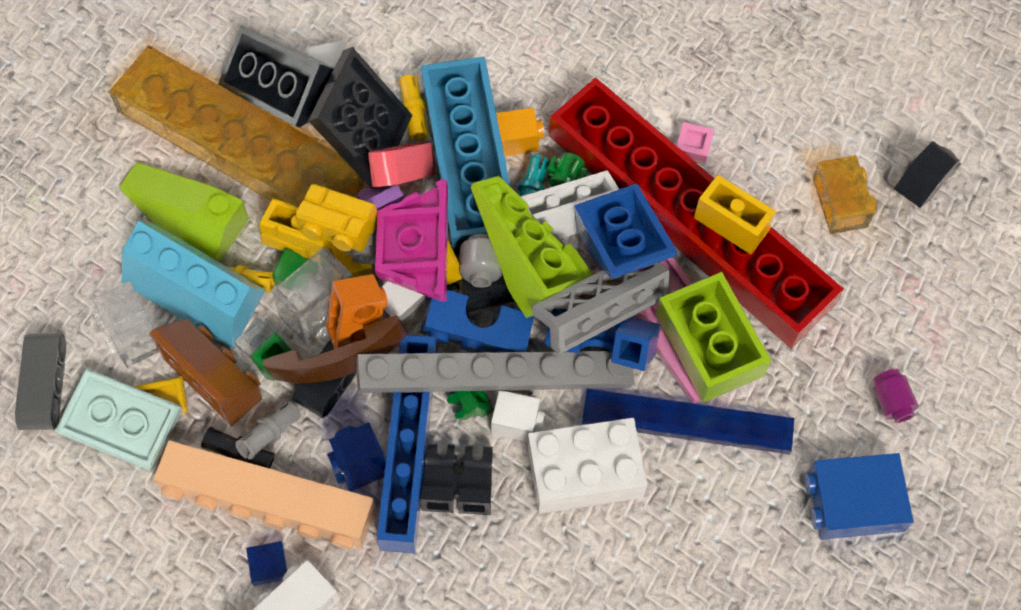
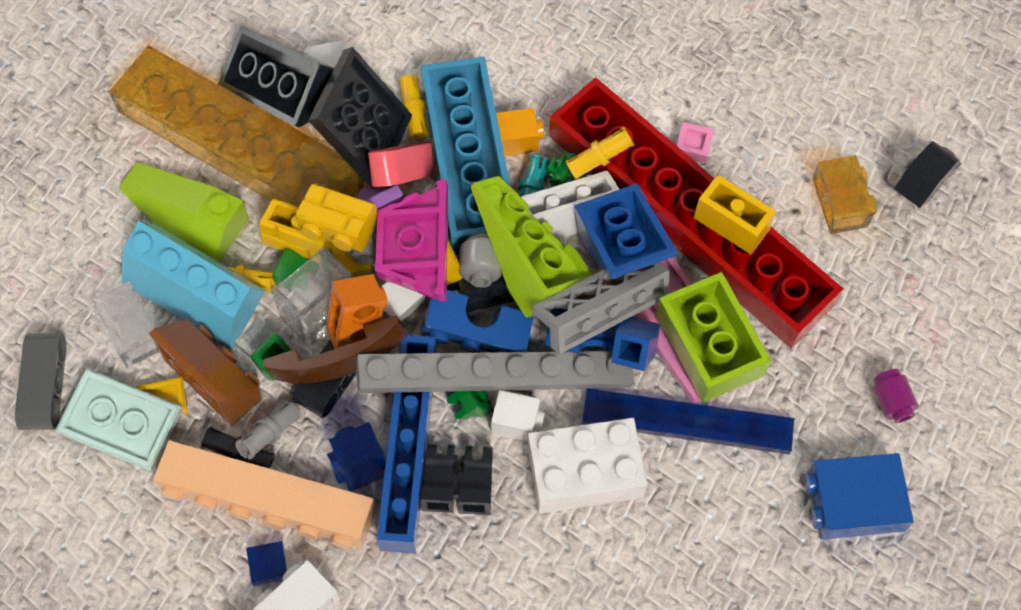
none -> yellow pin [566,127,634,180]

